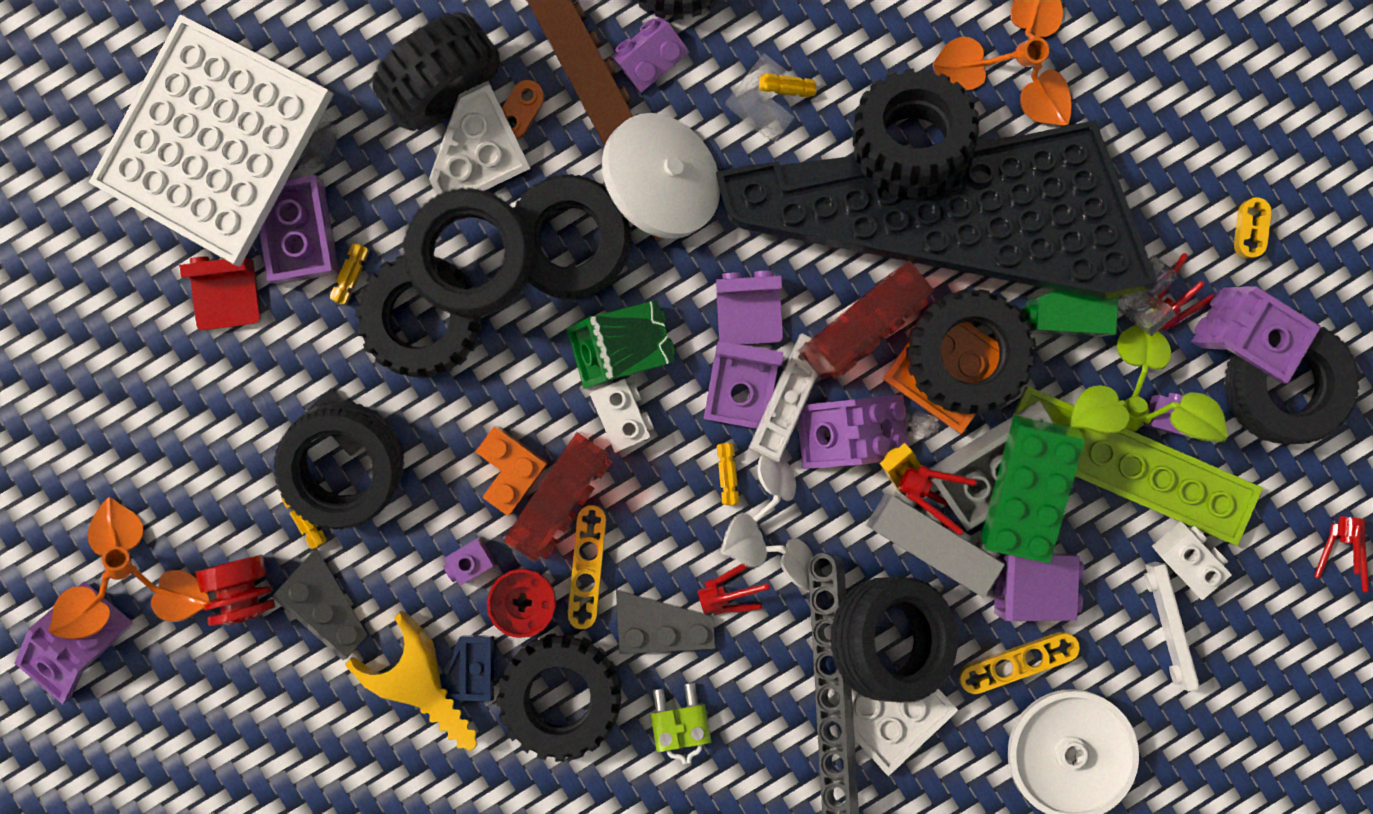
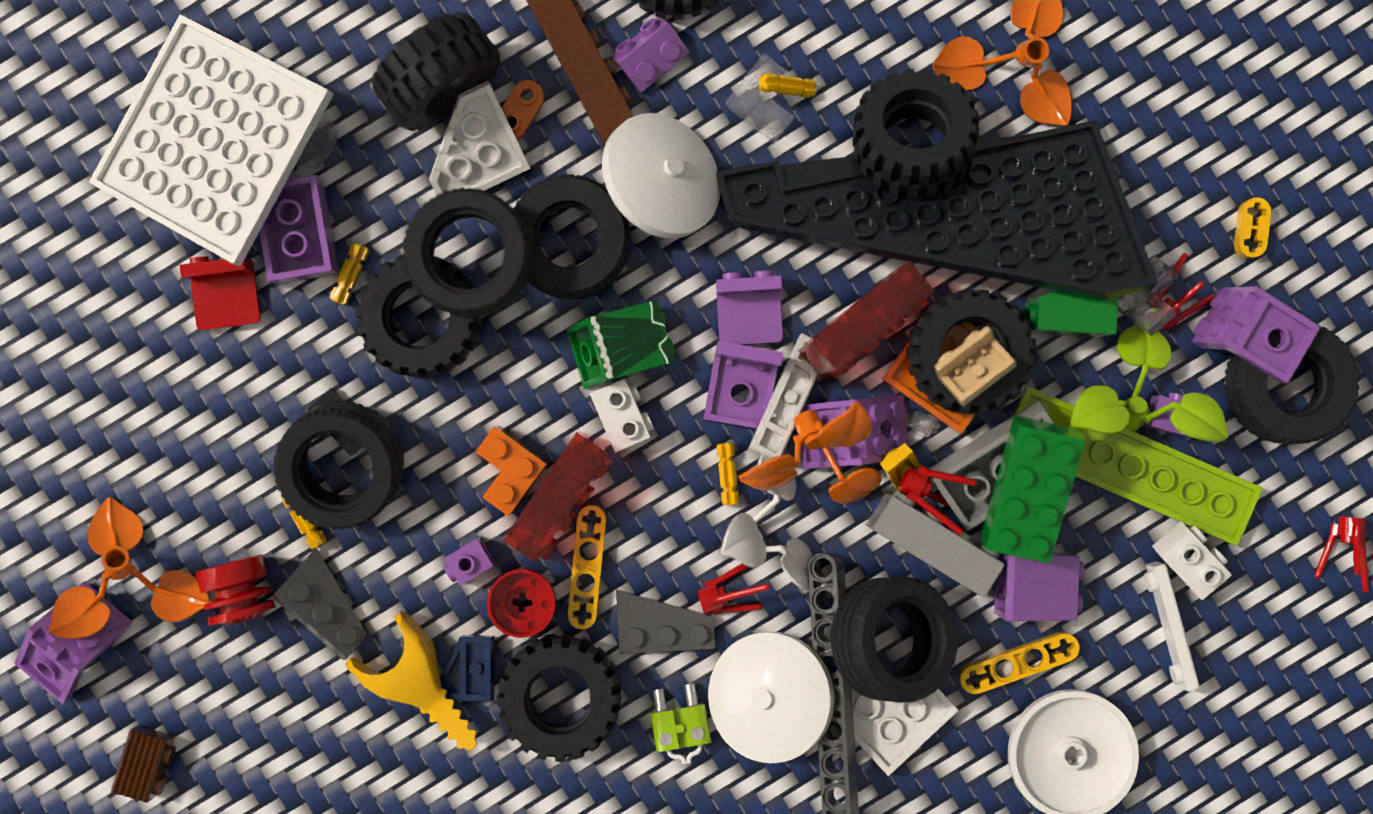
none -> reddish brown brick [111,725,176,803]
none -> white dish [708,632,834,763]
none -> orange plant [738,401,882,504]
none -> tan bracket [935,326,1016,407]

